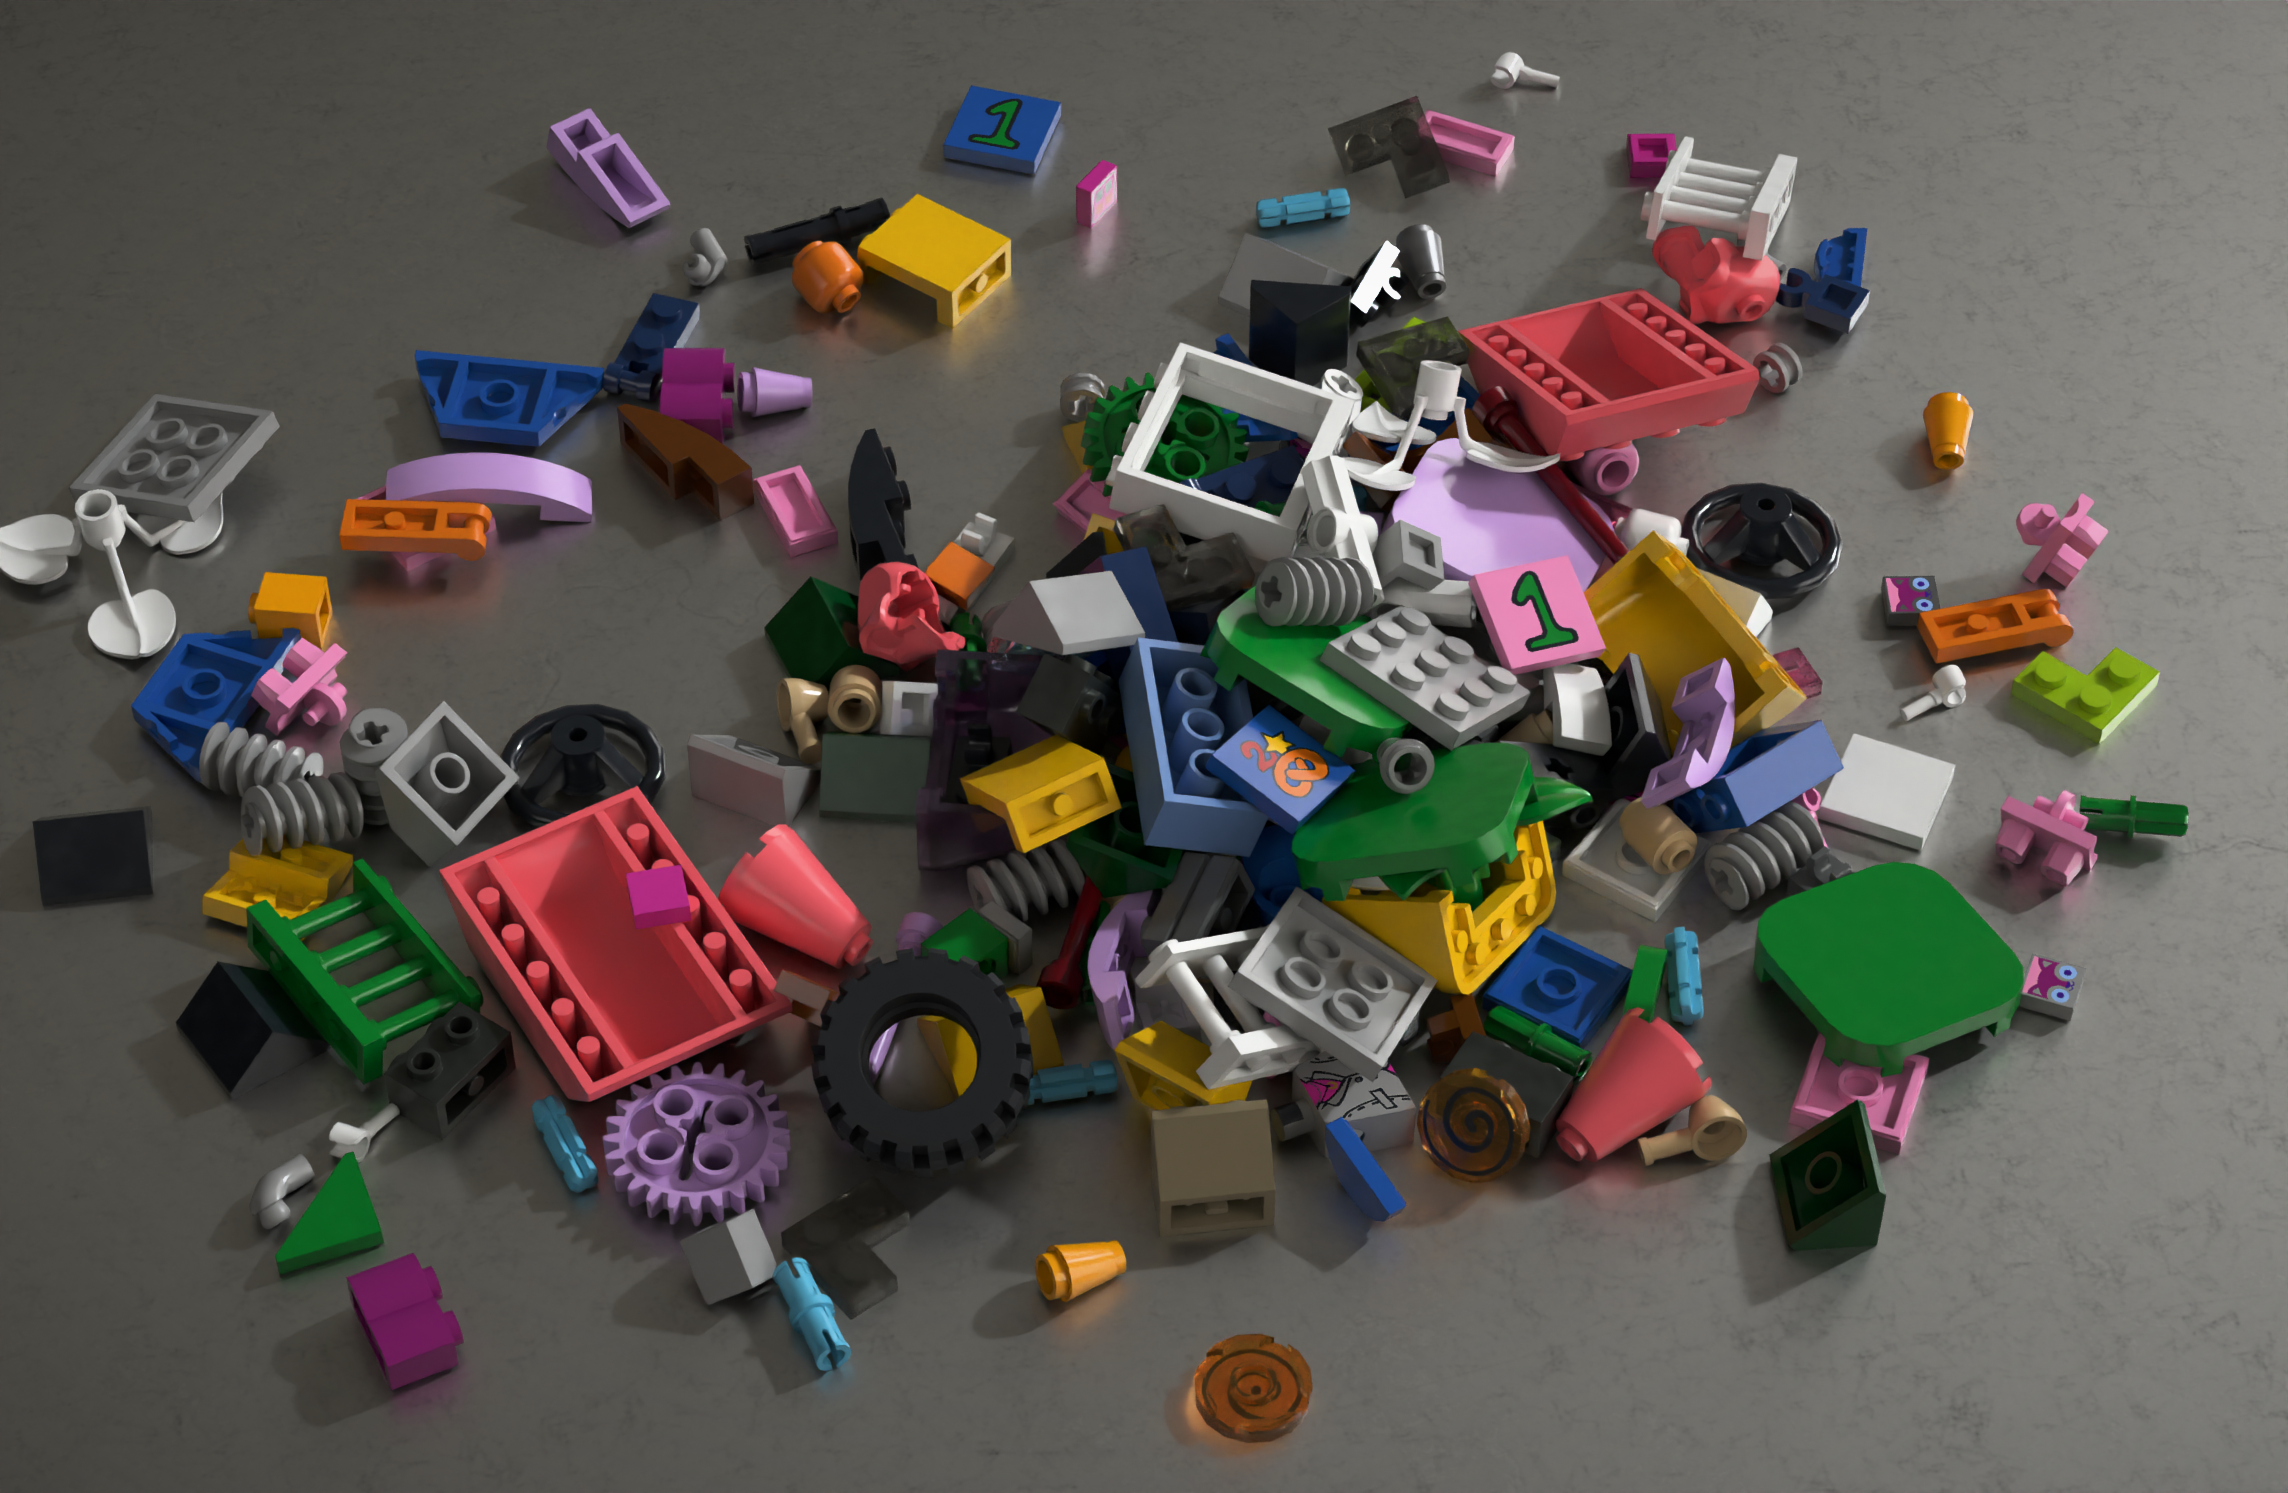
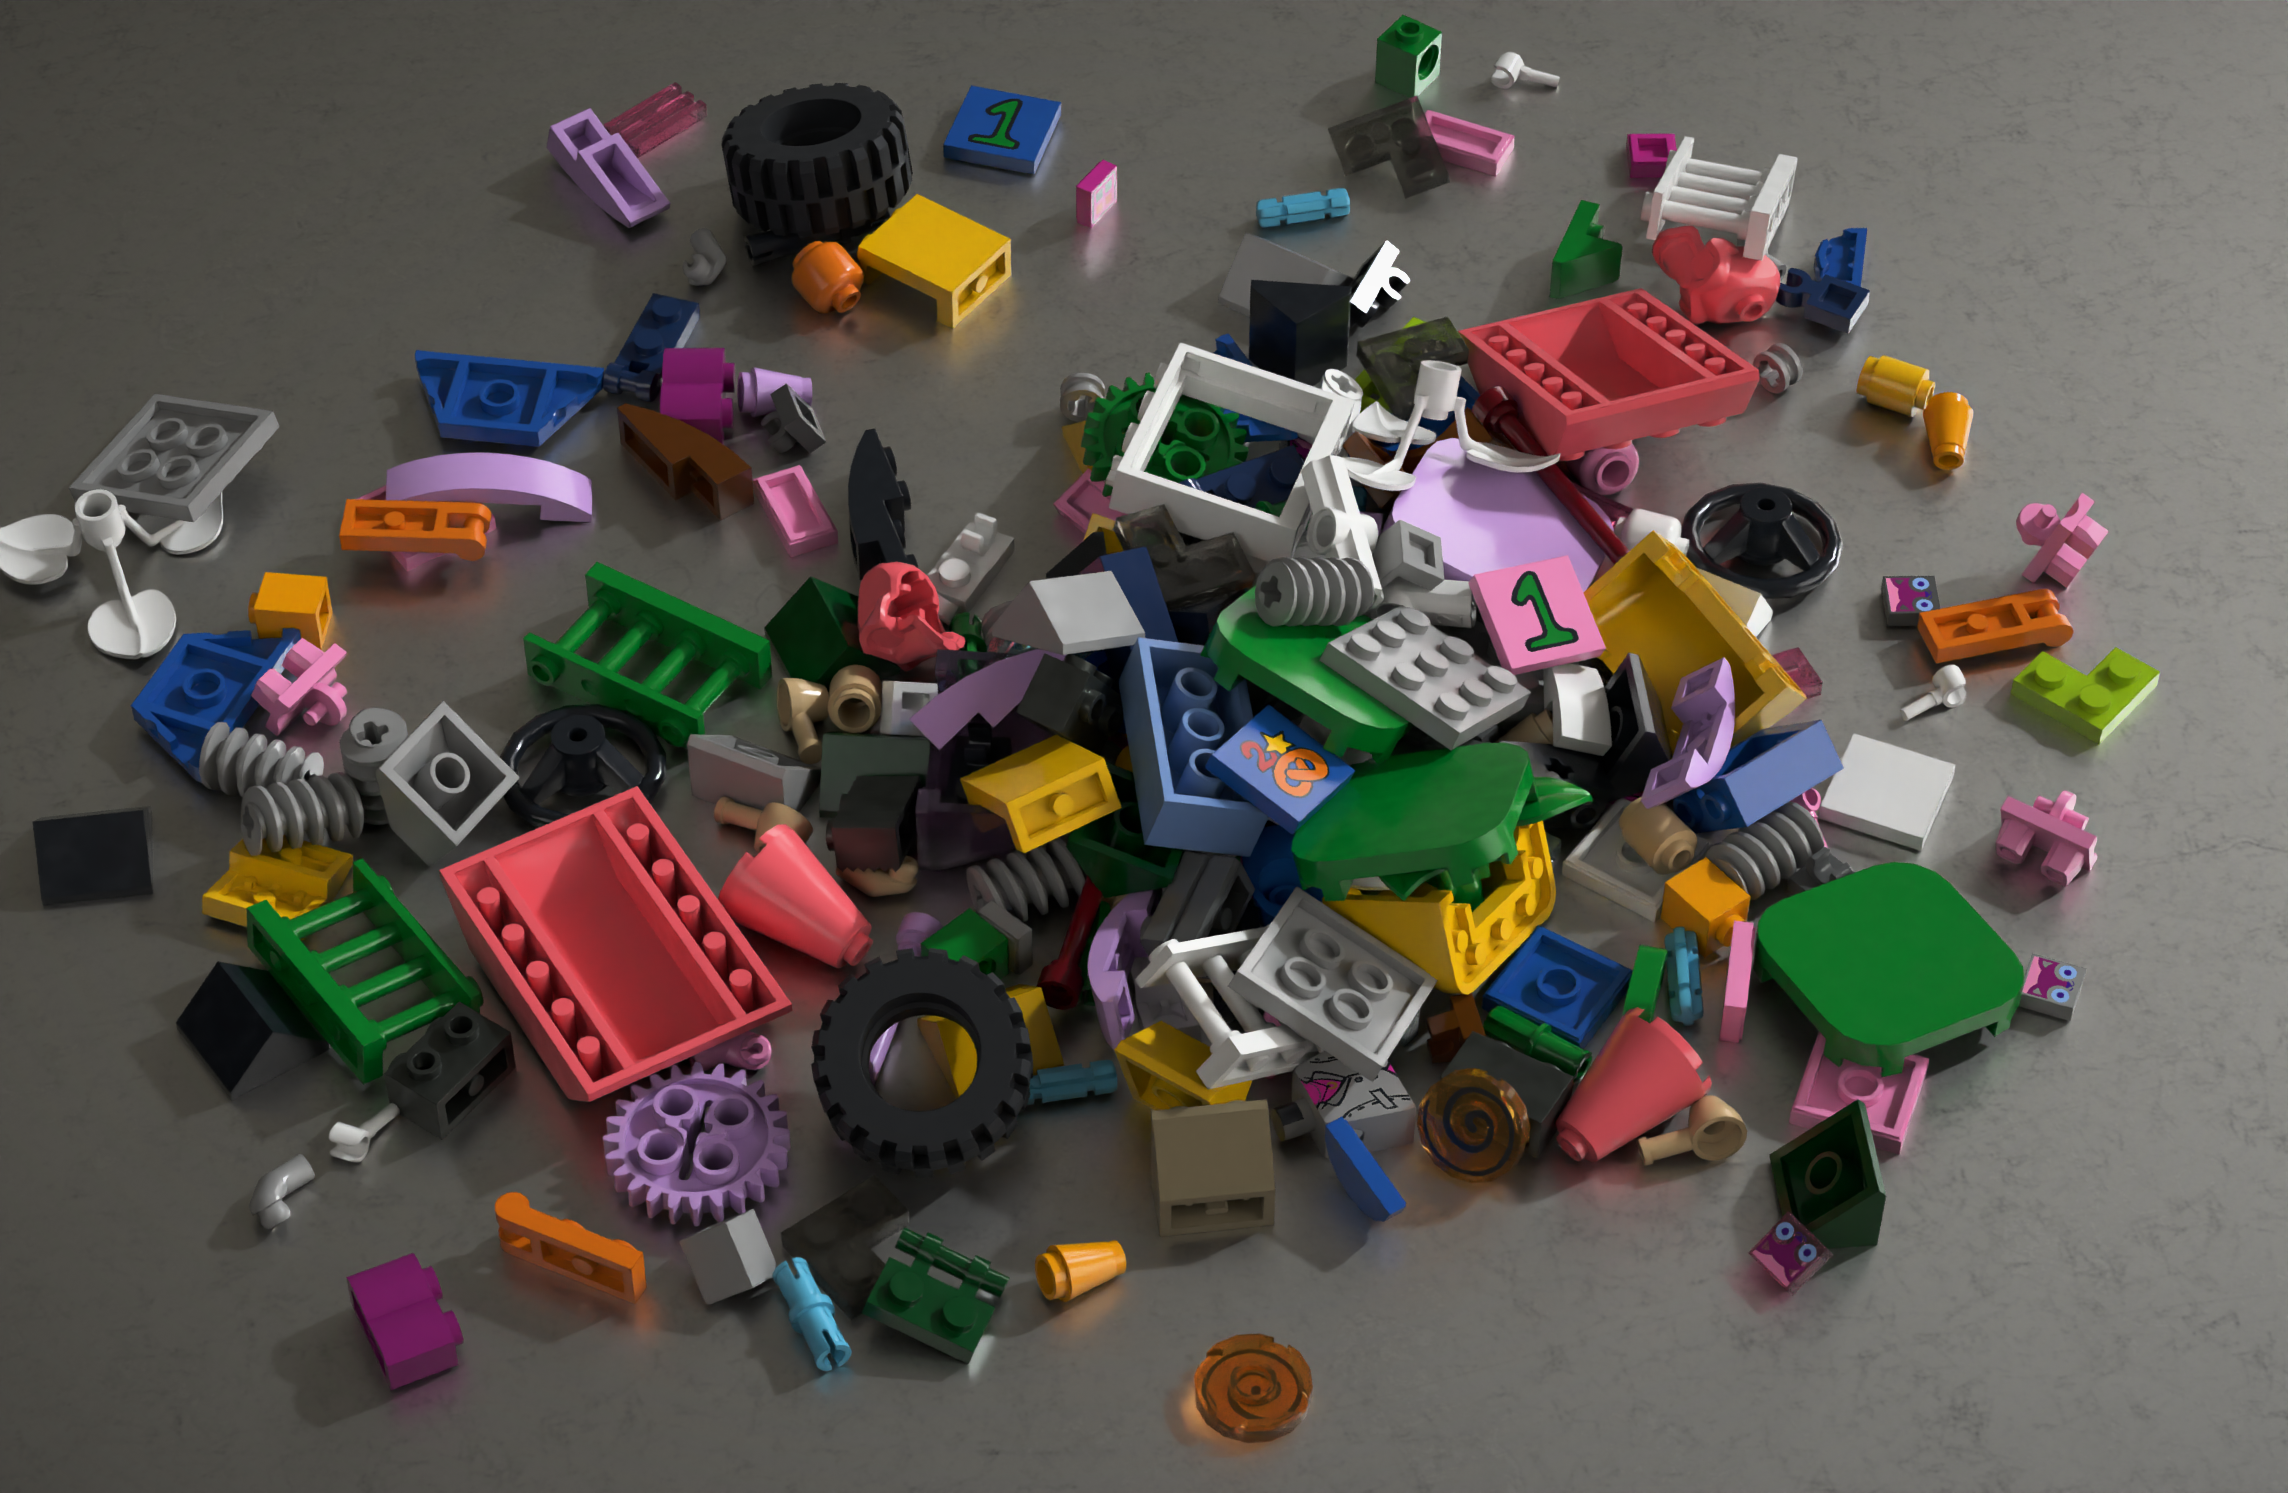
green tile [275,1152,384,1274] -> none
medium azure axle [531,1095,599,1193] -> none
dark pink tile [626,865,691,929] -> none
dark orange slope [774,970,840,1027] -> none
orange slope [924,542,995,611] -> none
light grey cone [1377,738,1435,794] -> none
flat silver cone [1395,224,1446,299] -> none
green axle [2079,795,2189,838] -> none
none -> orange plate [495,1192,647,1304]
none -> green fence [523,562,772,750]
none -> clear pink tile [604,82,707,158]
none -> bright pink arm [688,1031,772,1072]
none -> tan bar [714,796,813,853]
none -> black tyre [721,83,913,237]
none -> dark grey tile [761,383,826,453]
none -> pearl dark grey brick [826,776,926,872]
none -> tan arm [835,855,919,897]
none -> dark green plate [862,1227,1010,1364]
none -> lavender slope [909,649,1066,750]
none -> green brick [1375,15,1442,100]
none -> green slope [1549,200,1623,299]
none -> light orange brick [1660,857,1751,958]
none -> bright pink tile [1719,920,1756,1043]
none -> tile [1748,1211,1833,1296]
none -> yellow brick [1857,355,1935,417]

